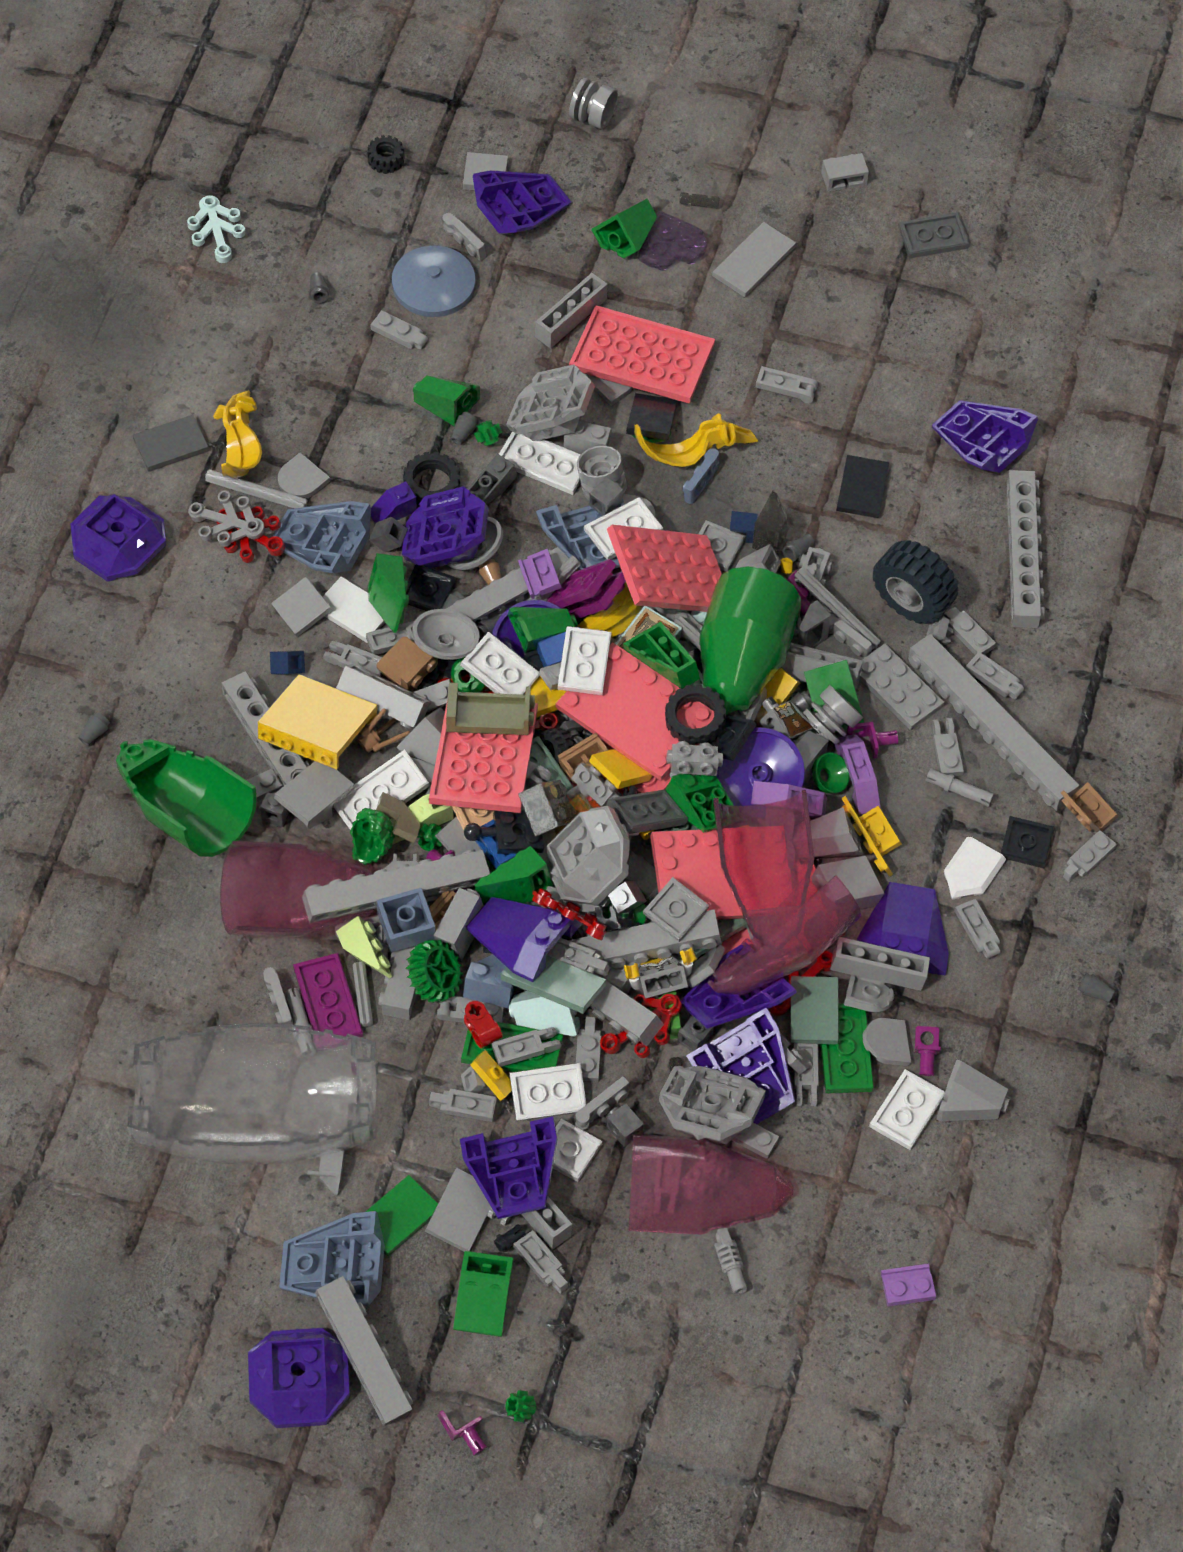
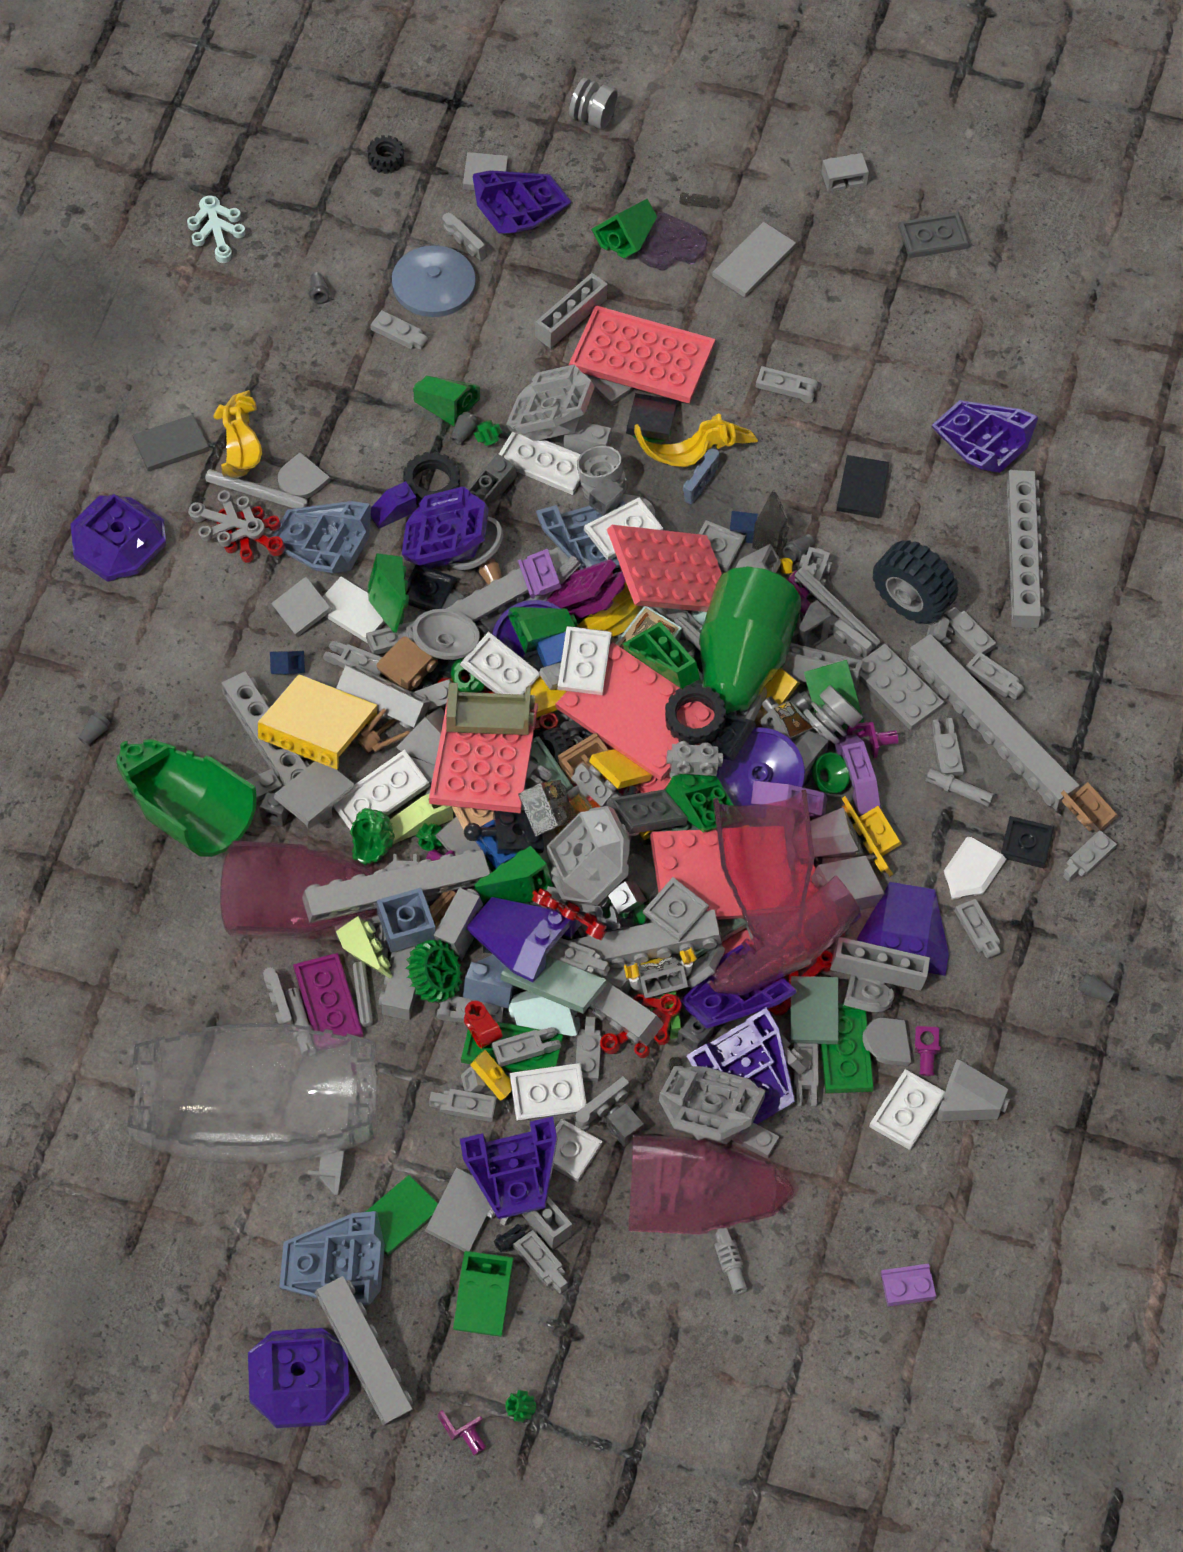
flat silver brick [369,517,407,552] -> none
dark tan tile [376,792,420,843] -> none

